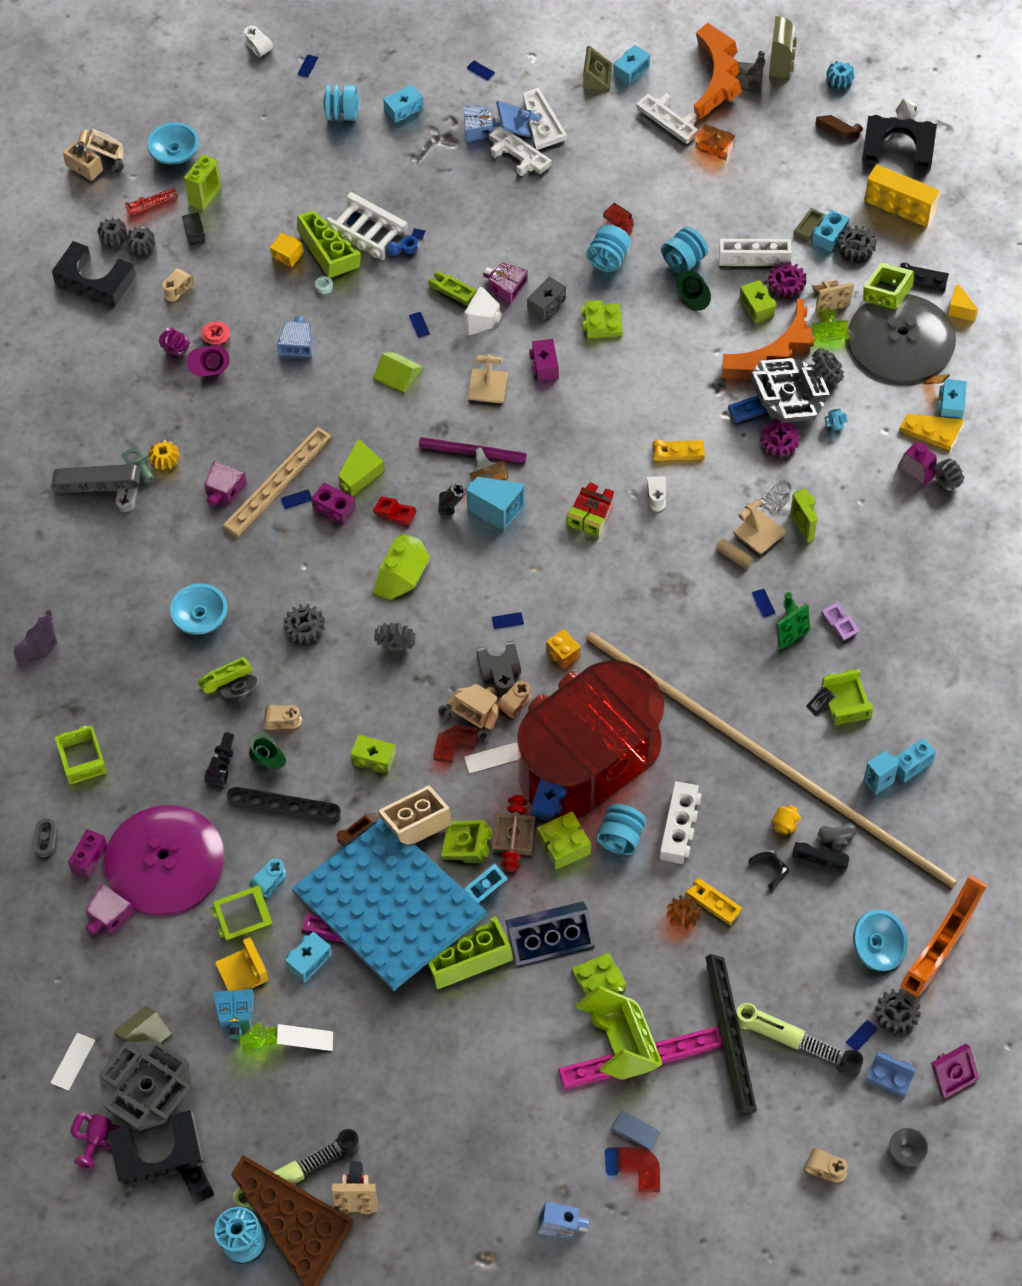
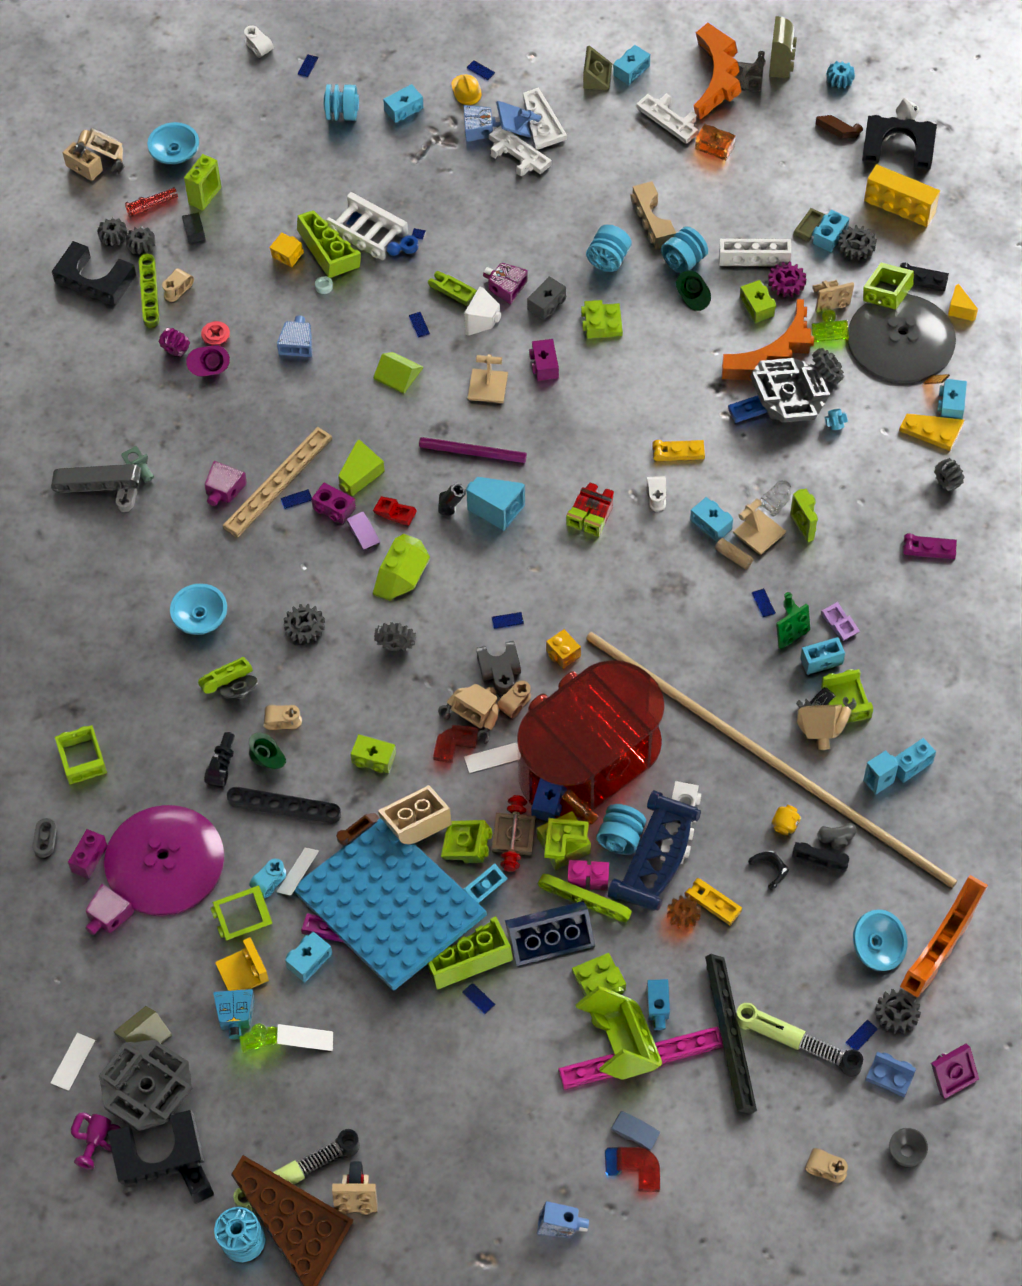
clear purple slope [13,610,58,663] -> none
yellow gear [148,439,180,471] -> none
clear orange piece [469,447,509,482] -> none
clear red plate [603,202,634,235] -> none
magenta gear [760,420,800,457] -> none
magenta torso [898,442,937,486] -> none
none -> lime beam [139,254,160,328]
none -> white sticker [277,848,319,896]
none -> lavender slope [346,512,380,551]
none -> yellow piece [451,74,482,105]
none -> clear blue window [462,982,495,1014]
none -> lime beam [537,873,632,923]
none -> lime plate [544,818,589,860]
none -> clear orange pin [562,789,599,824]
none -> dark pink piece [568,860,609,891]
none -> dark blue piece [608,790,701,911]
none -> tan arch [630,181,676,249]
none -> dark azure torso [646,979,670,1030]
none -> medium azure brick [690,497,733,542]
none -> tan torso [796,697,857,750]
none -> medium azure brick [800,637,845,675]
none -> magenta plate [903,533,957,559]

